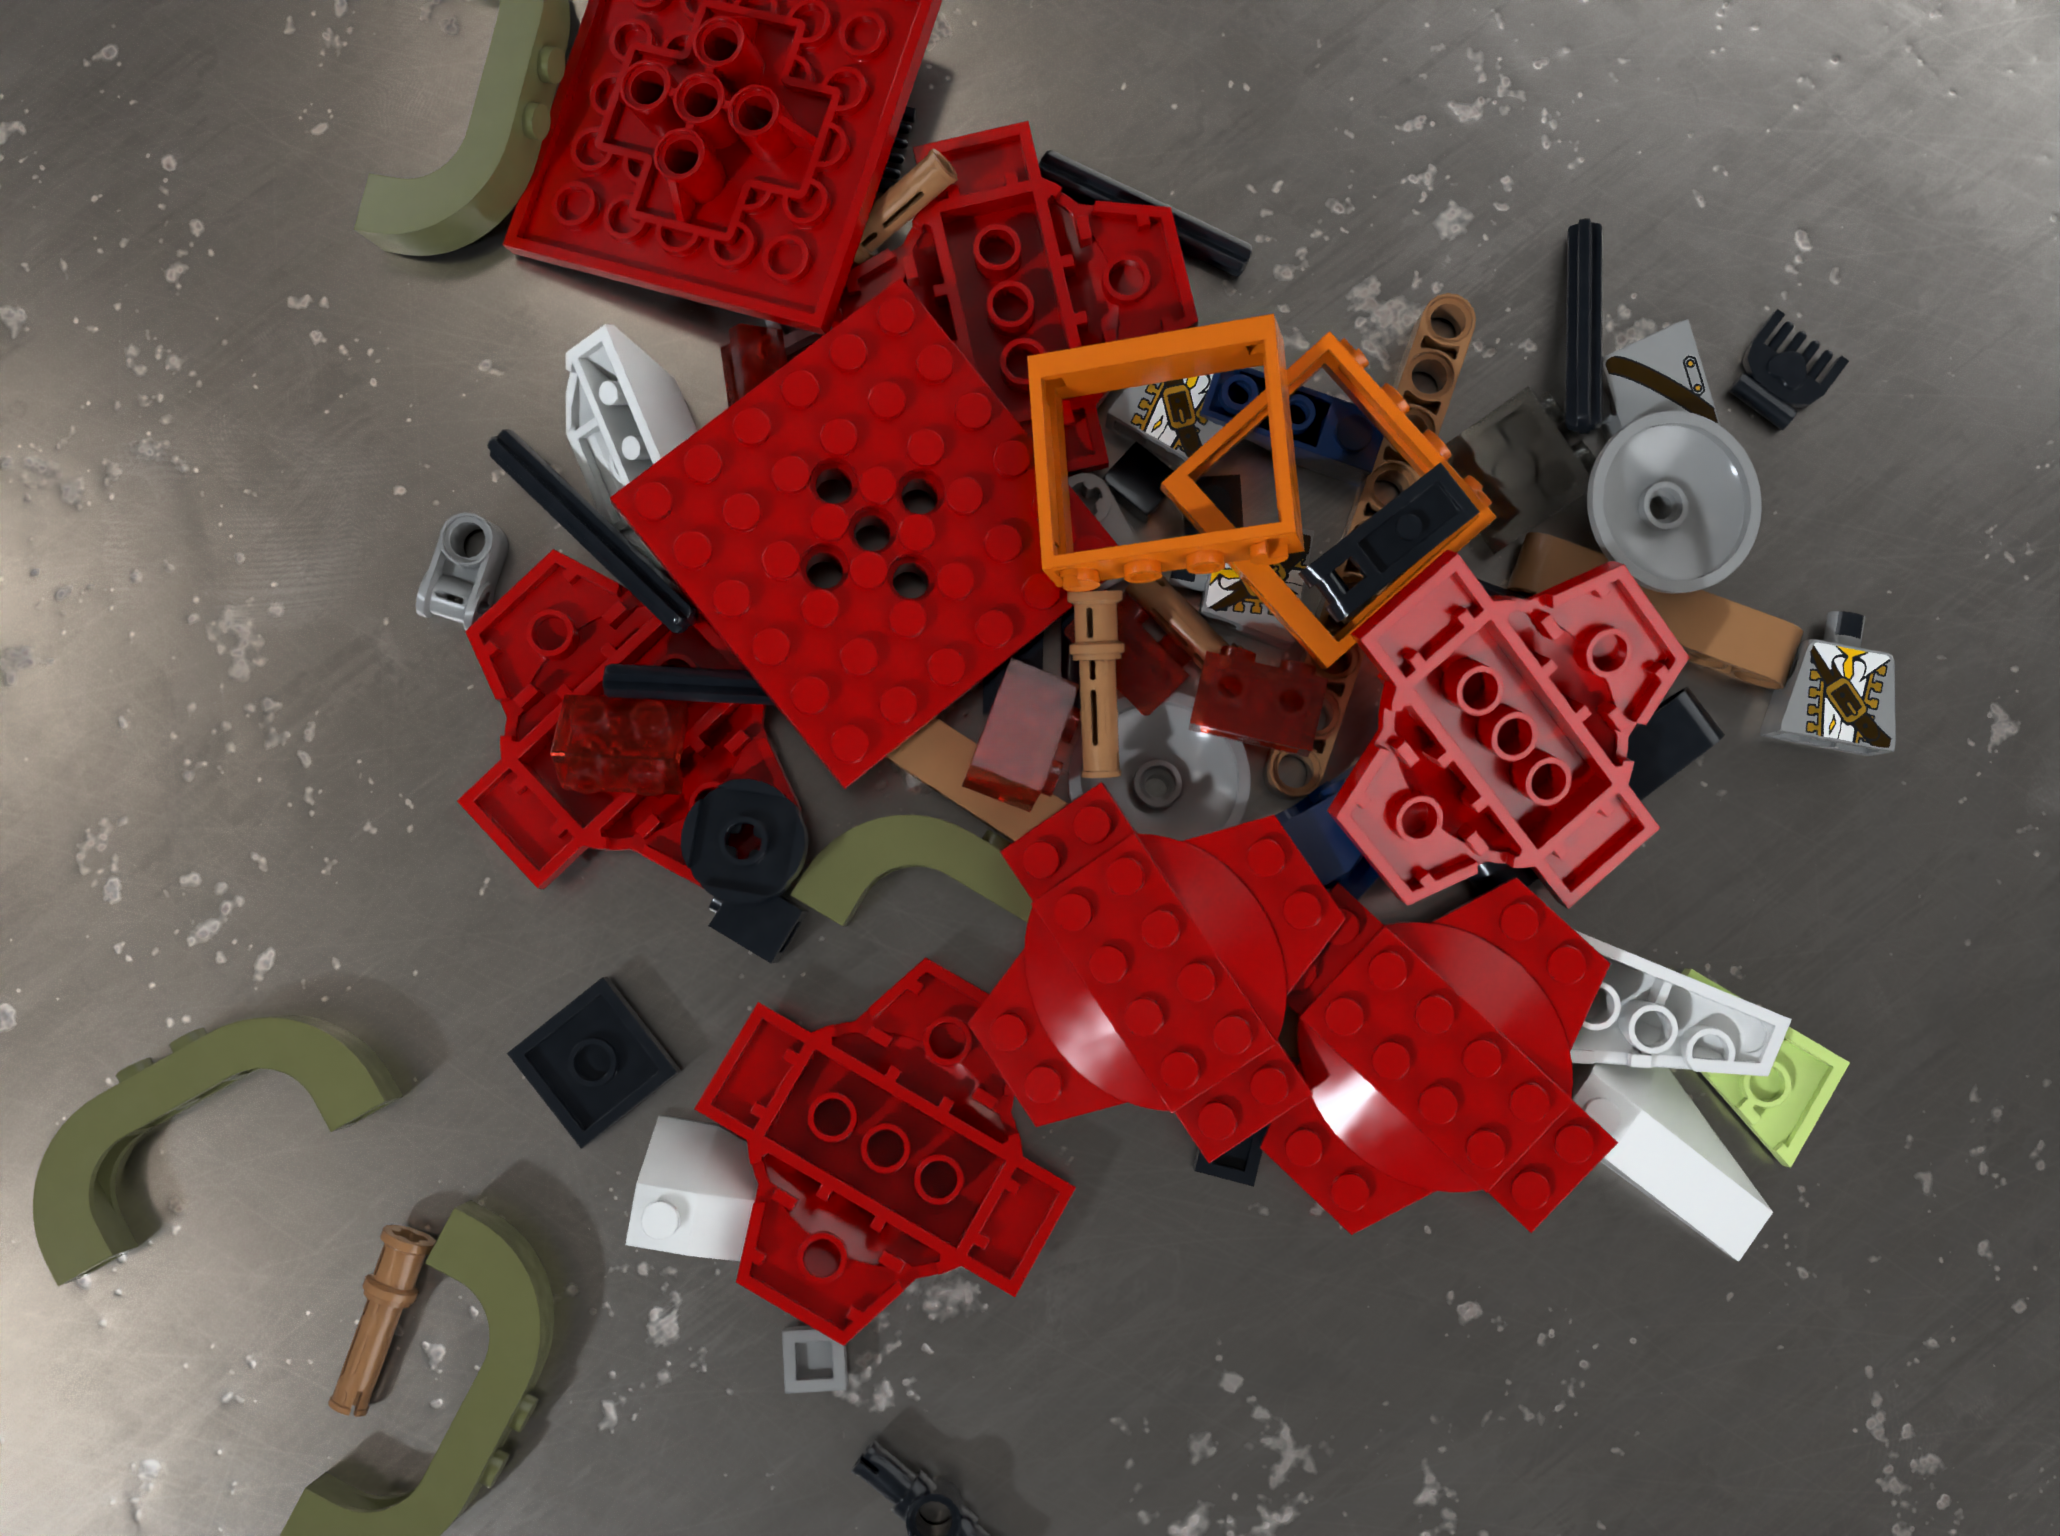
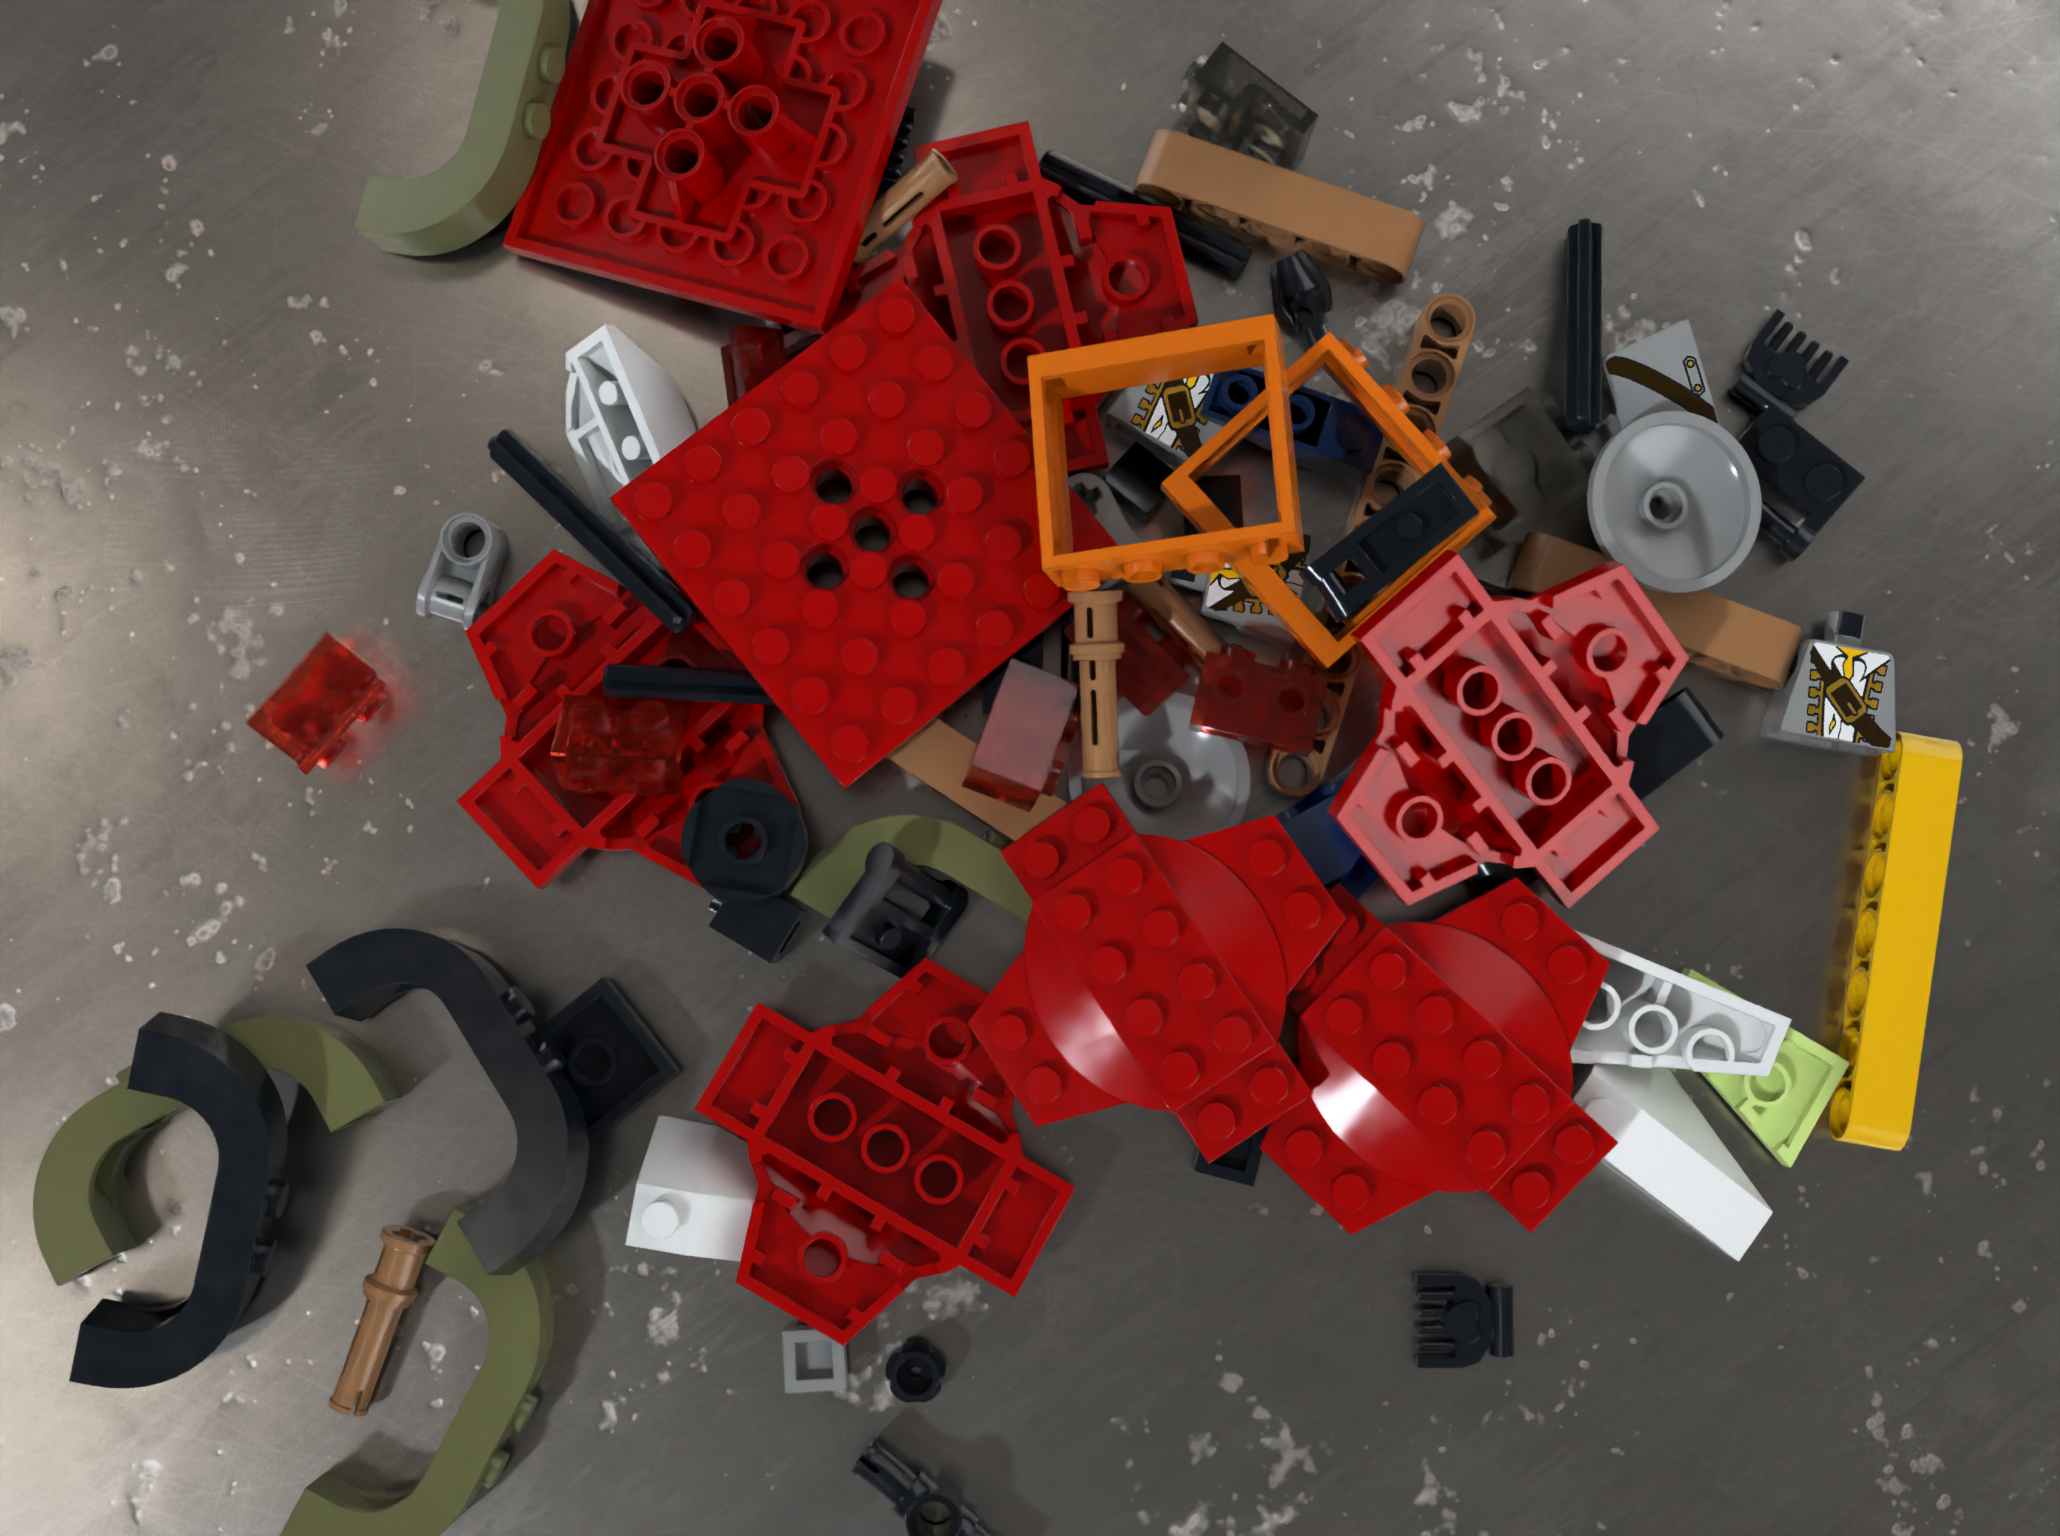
none -> black arch [69,1012,289,1388]
none -> clear red bracket [246,630,387,775]
none -> black arch [306,928,589,1275]
none -> black plate [822,842,968,978]
none -> black plate [885,1341,946,1403]
none -> medium nougat beam [1134,129,1425,284]
none -> clear smoke plate [1177,41,1318,171]
none -> black piece [1271,251,1334,350]
none -> black piece [1414,1273,1514,1368]
none -> black plate [1737,403,1866,562]
none -> yellow beam [1829,731,1963,1151]

